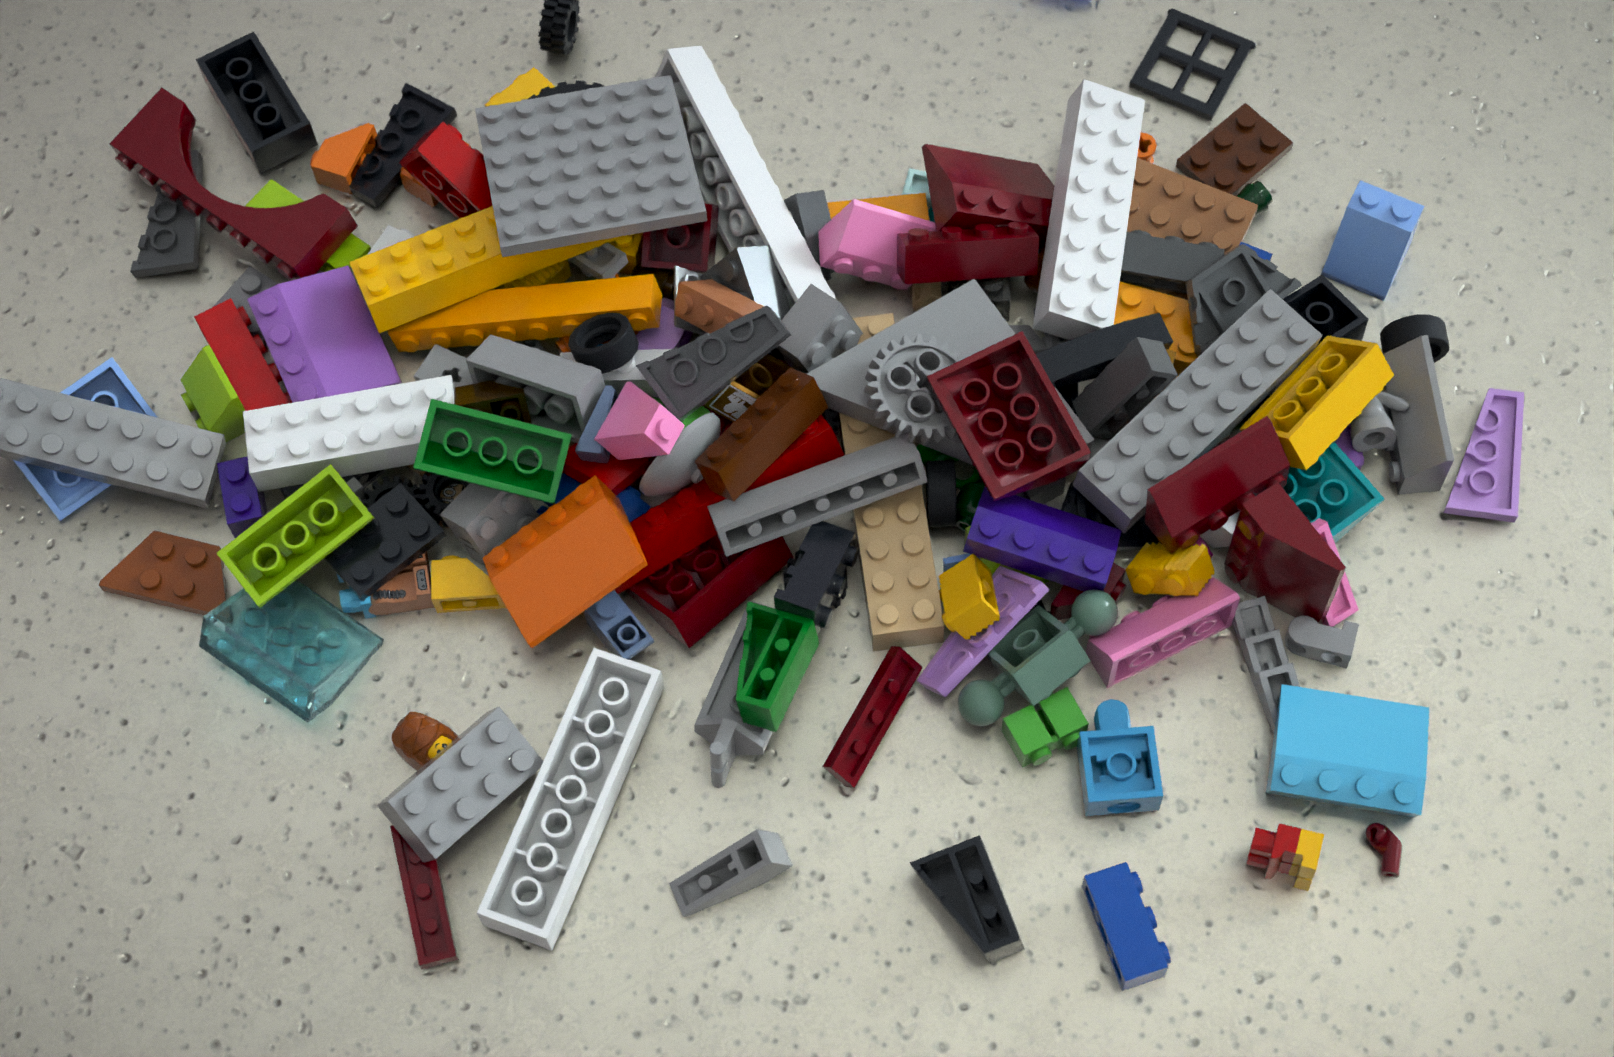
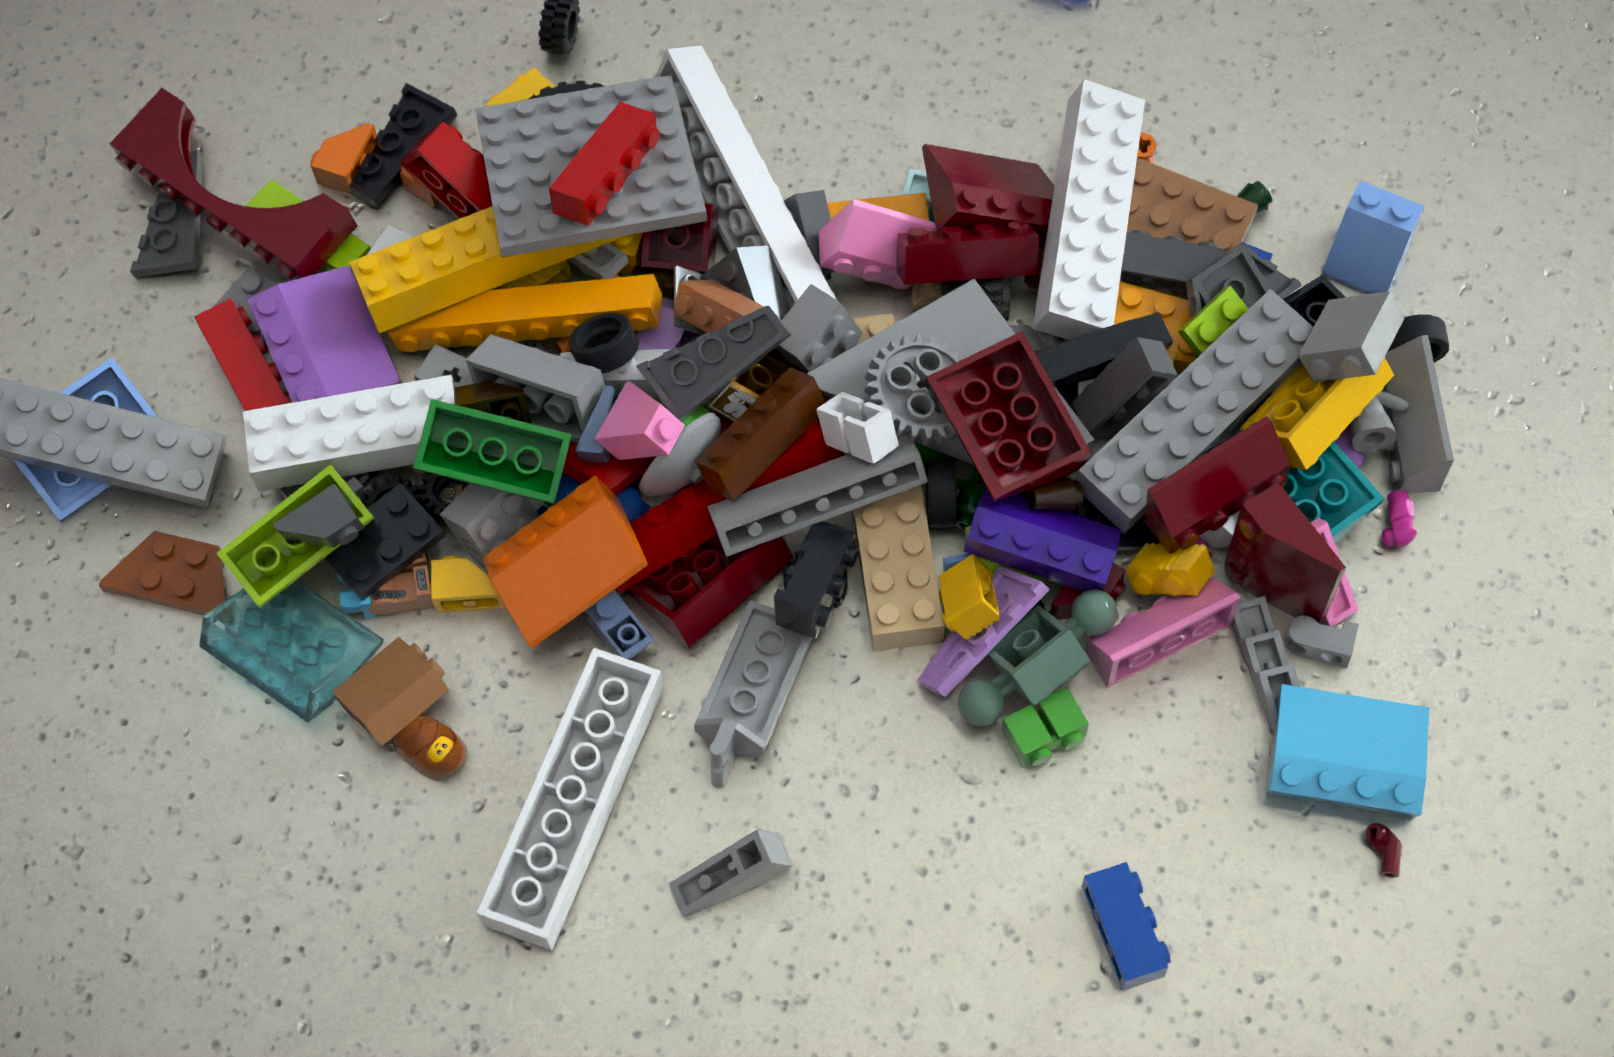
lime slope [180,345,245,443] -> none
black brick [196,31,318,174] -> none
dark purple brick [217,456,268,538] -> none
light grey brick [377,707,543,863] -> none
dark red plate [390,825,458,969] -> none
green wedge [736,601,819,732] -> none
dark red plate [822,646,923,788] -> none
black wedge [910,835,1025,963] -> none
dark azure brick [1077,699,1163,816] -> none
black window [1129,8,1256,121] -> none
reddish brown plate [1176,103,1293,196] -> none
red hips [1246,823,1324,891] -> none
lavender wing [1444,388,1524,523] -> none
none -> dark grey slope [273,484,365,548]
none -> medium nougat brick [332,637,449,747]
none -> red brick [549,102,659,226]
none -> white piece [816,392,899,464]
none -> dark brown cone [1027,478,1083,513]
none -> lime plate [1177,286,1249,357]
none -> light grey brick [1298,291,1404,382]
none -> dark pink arm [1382,490,1417,548]

